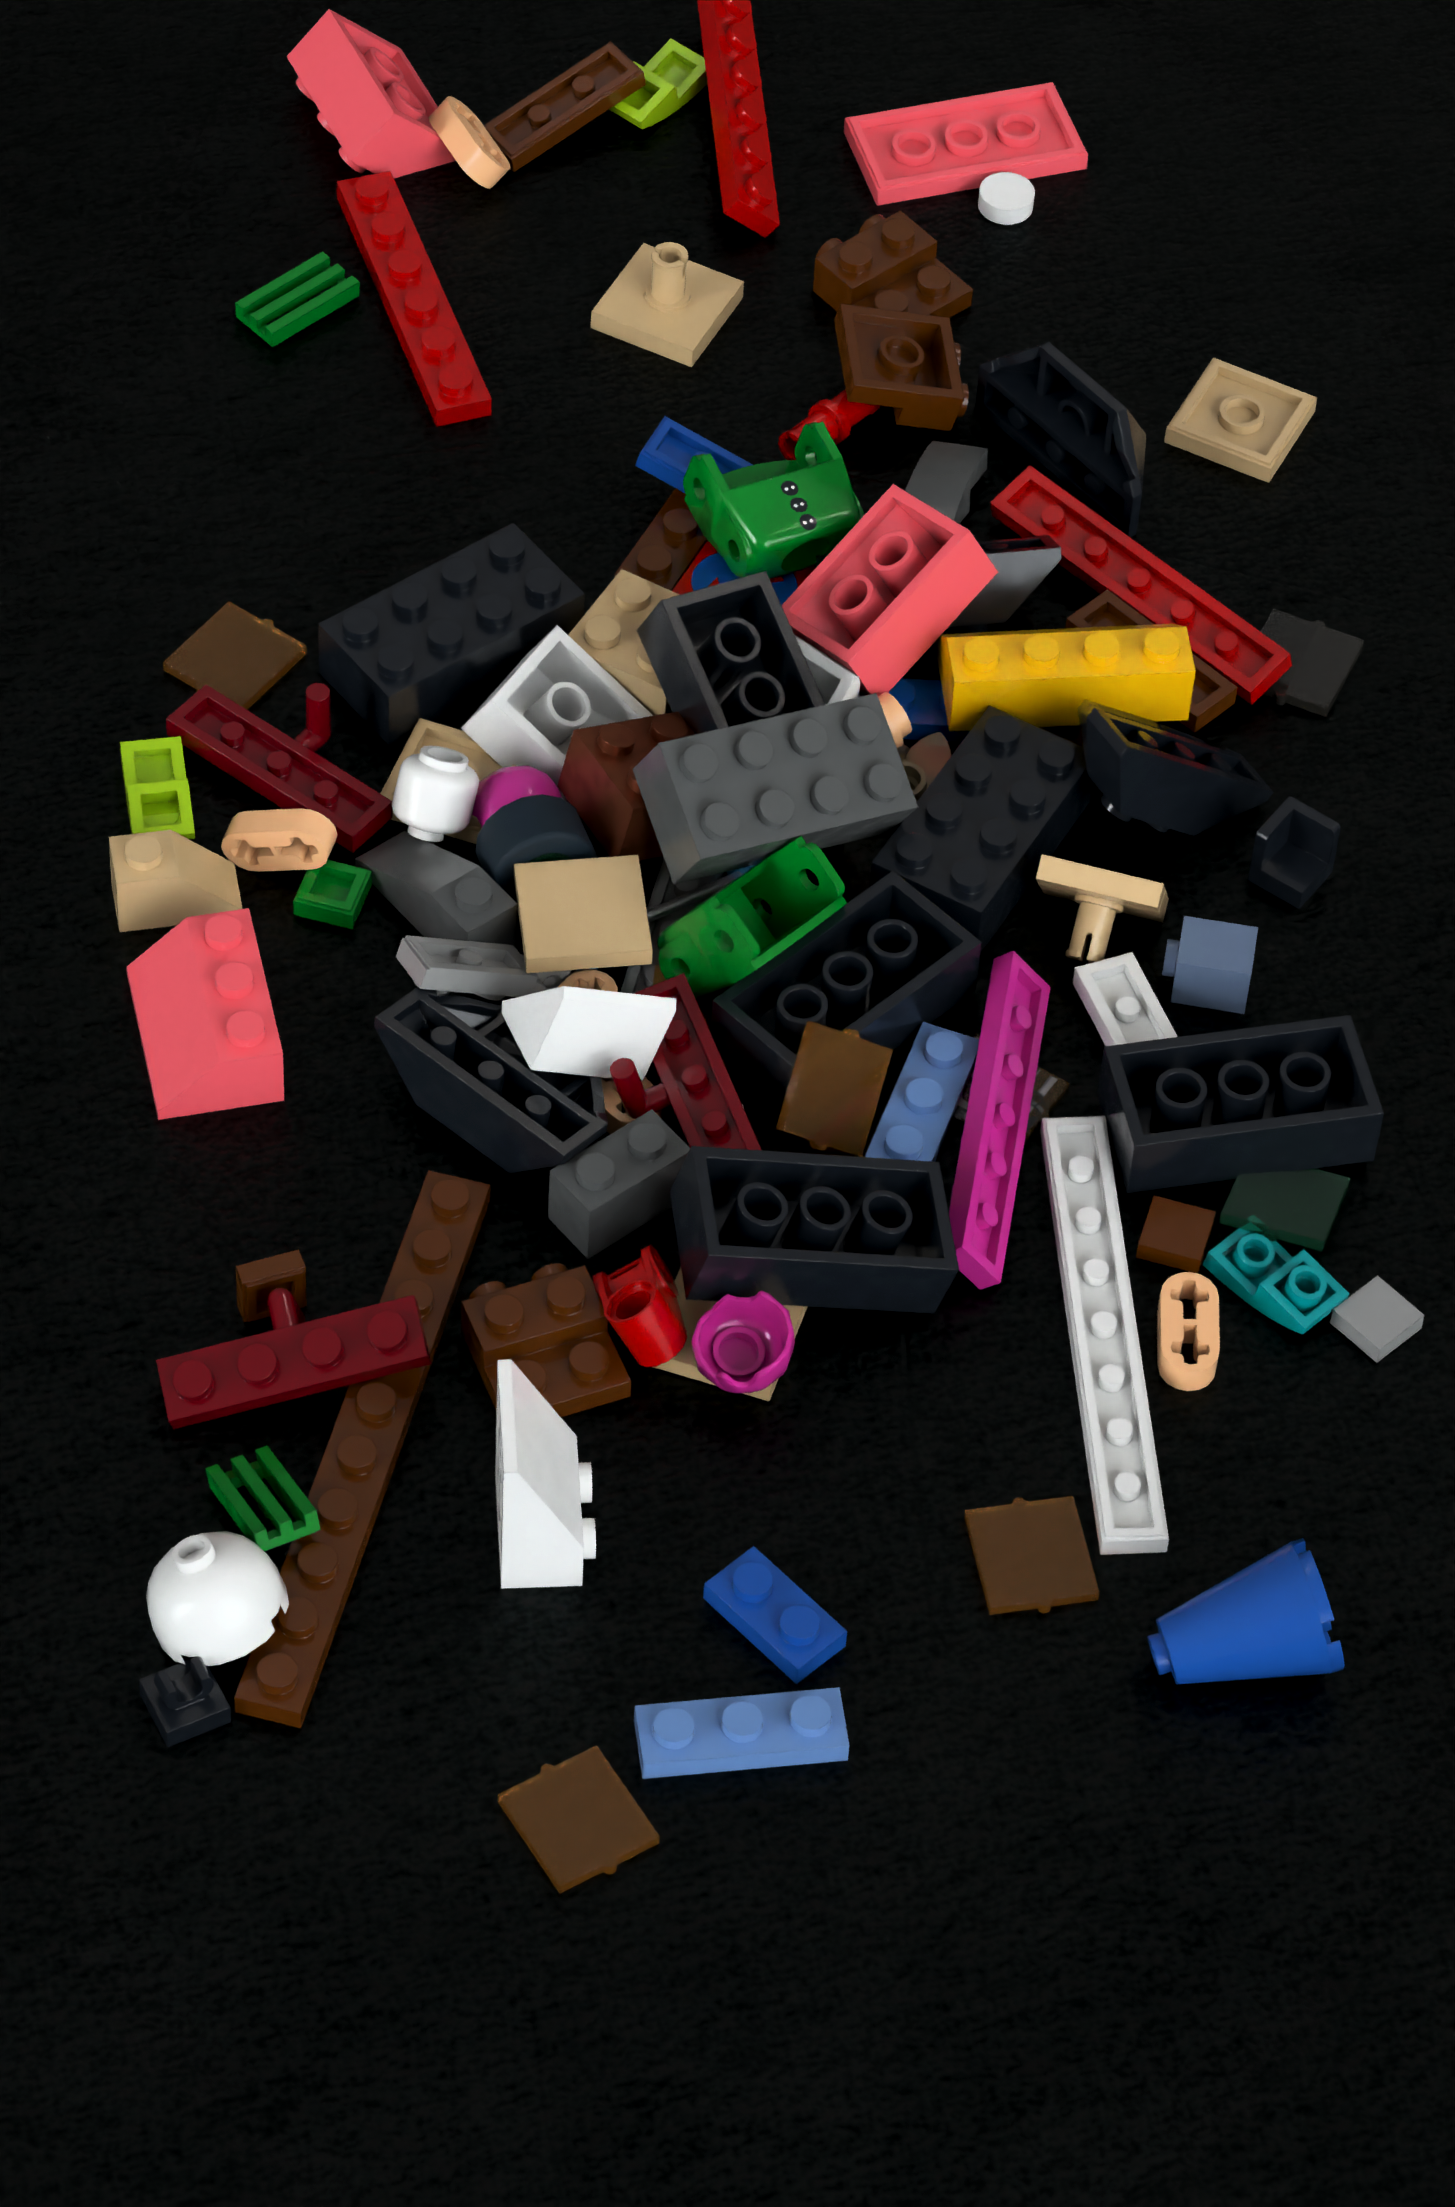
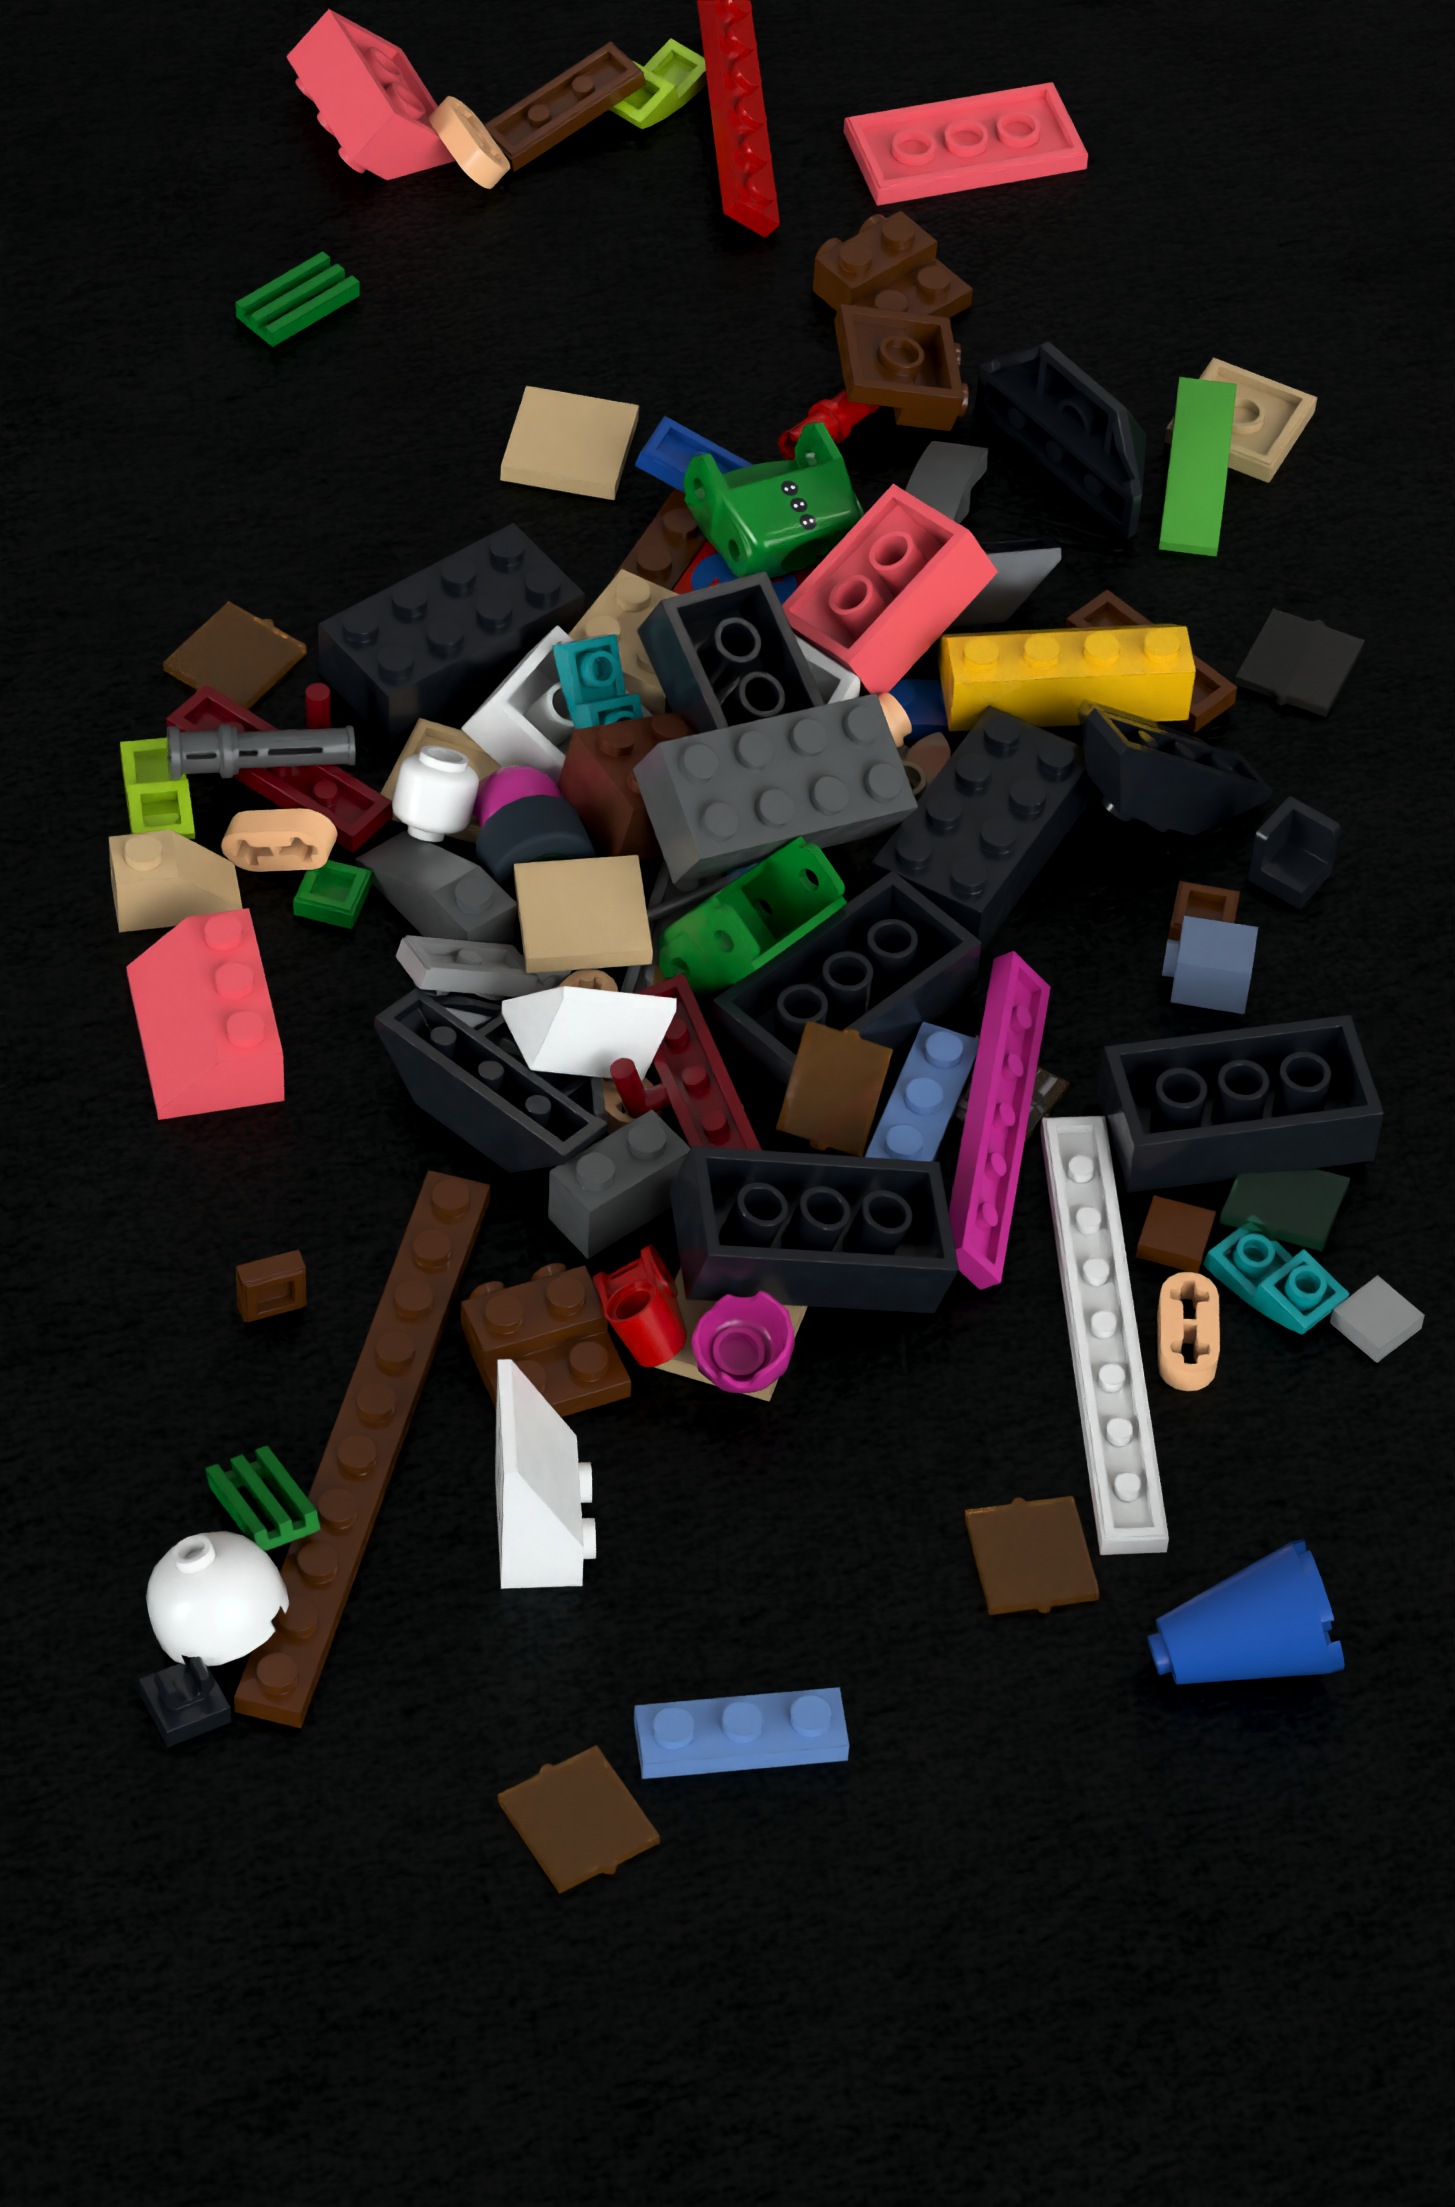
dark red plate [156,1288,432,1429] -> none
red plate [337,171,492,427] -> none
tan tile [591,242,744,367] -> none
blue plate [703,1546,847,1684] -> none
white tile [978,172,1035,225] -> none
red plate [990,465,1292,705] -> none
tan tile [1036,854,1169,963] -> none
white plate [1073,952,1178,1046] -> none
none -> dark grey pin [167,724,355,781]
none -> tan tile [500,386,639,500]
none -> teal slope [553,634,643,729]
none -> bright green slope [1159,377,1237,557]
none -> reddish brown tile [1168,881,1240,941]

